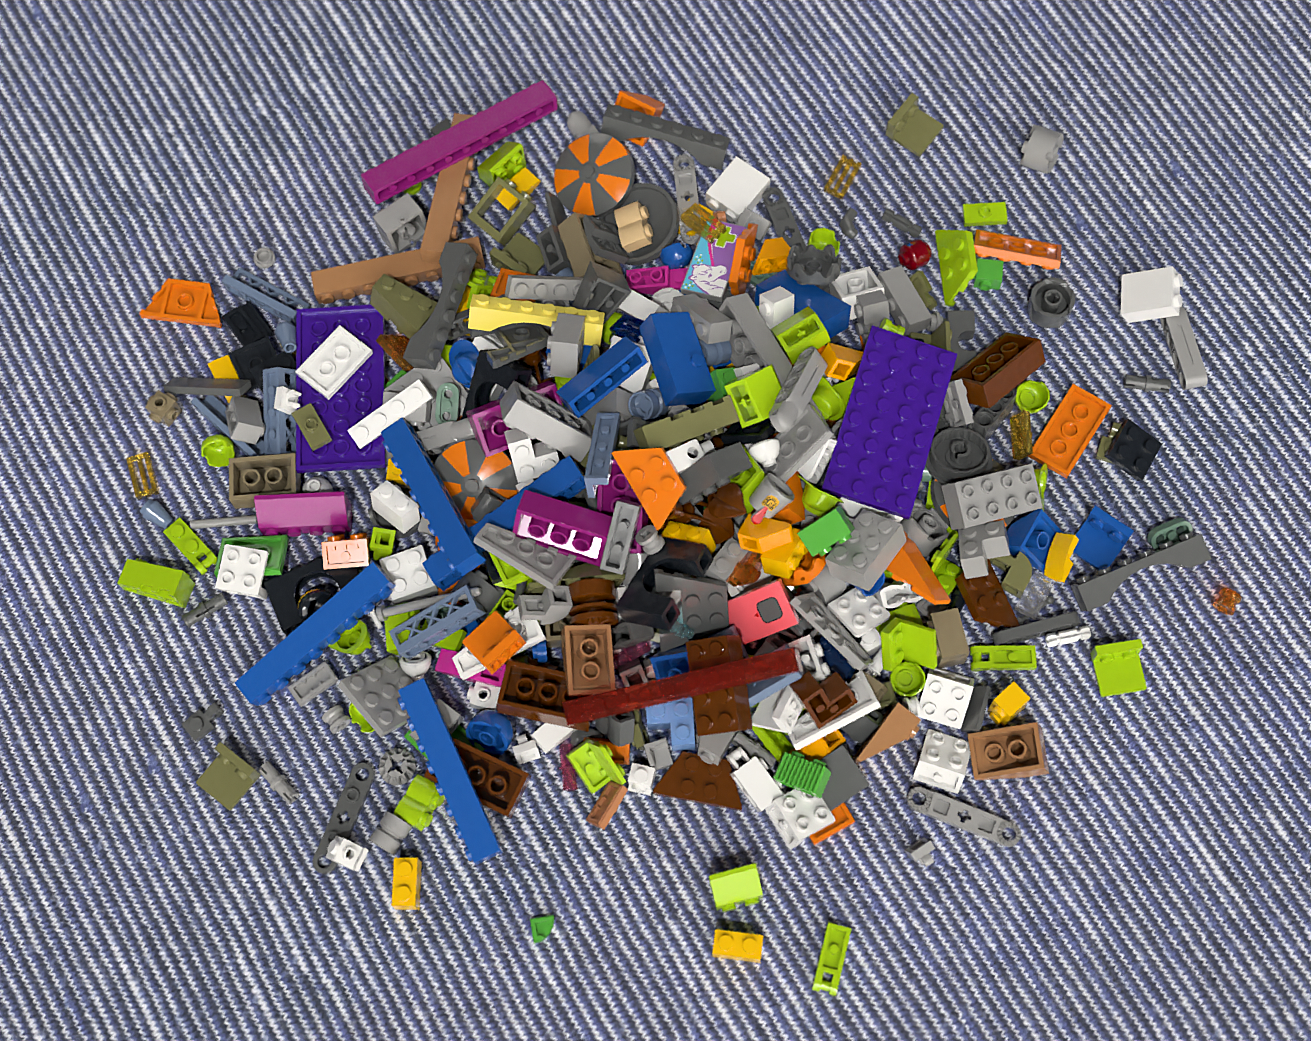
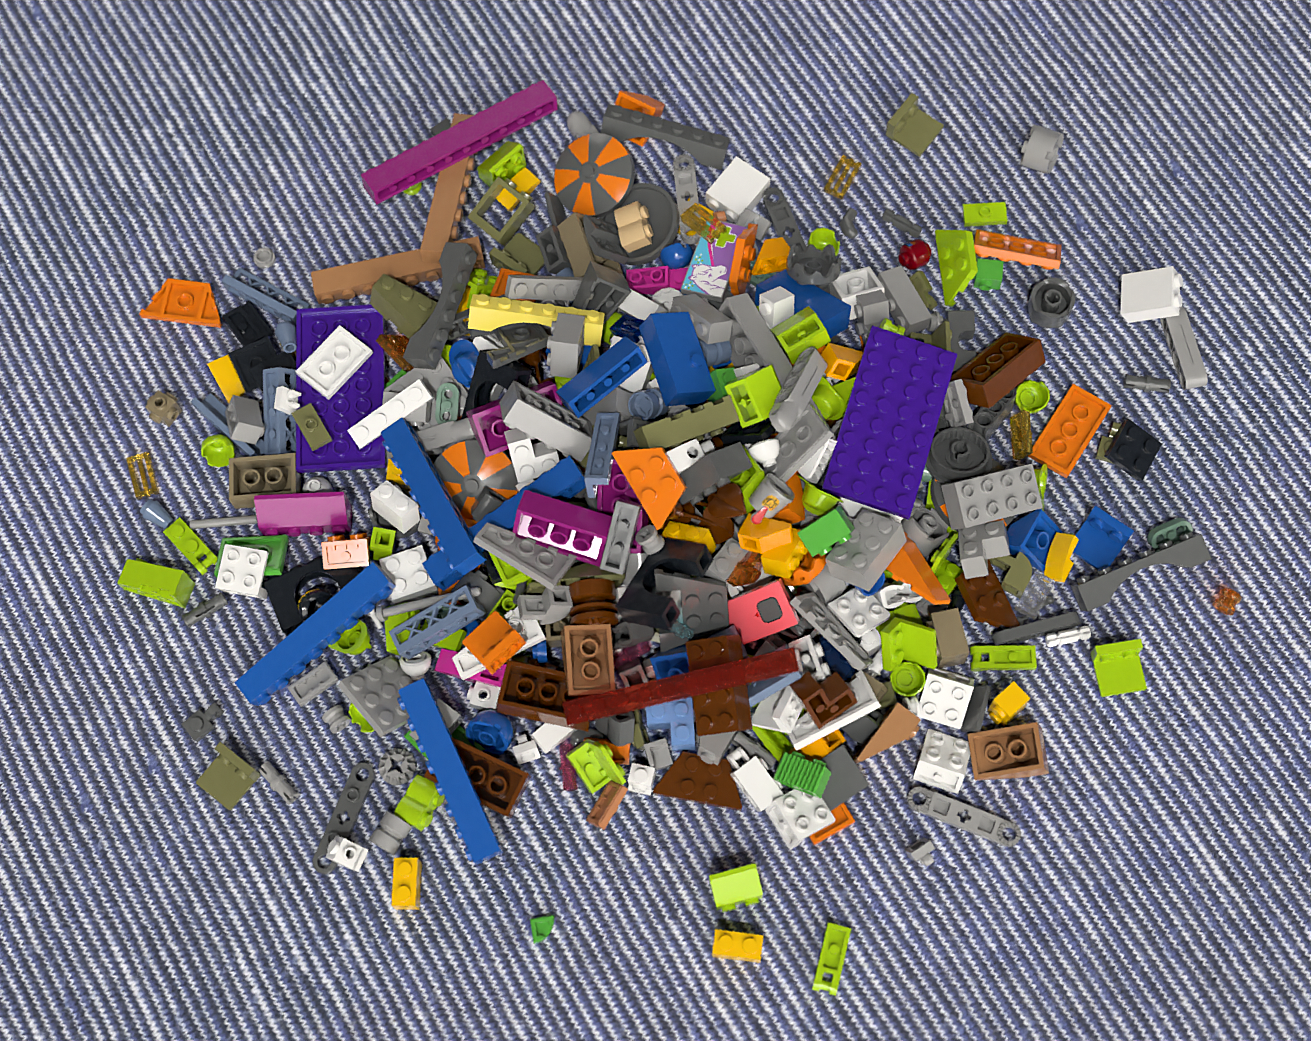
dark grey tile [163,377,251,397] -> none
light grey brick [373,193,427,254] -> none

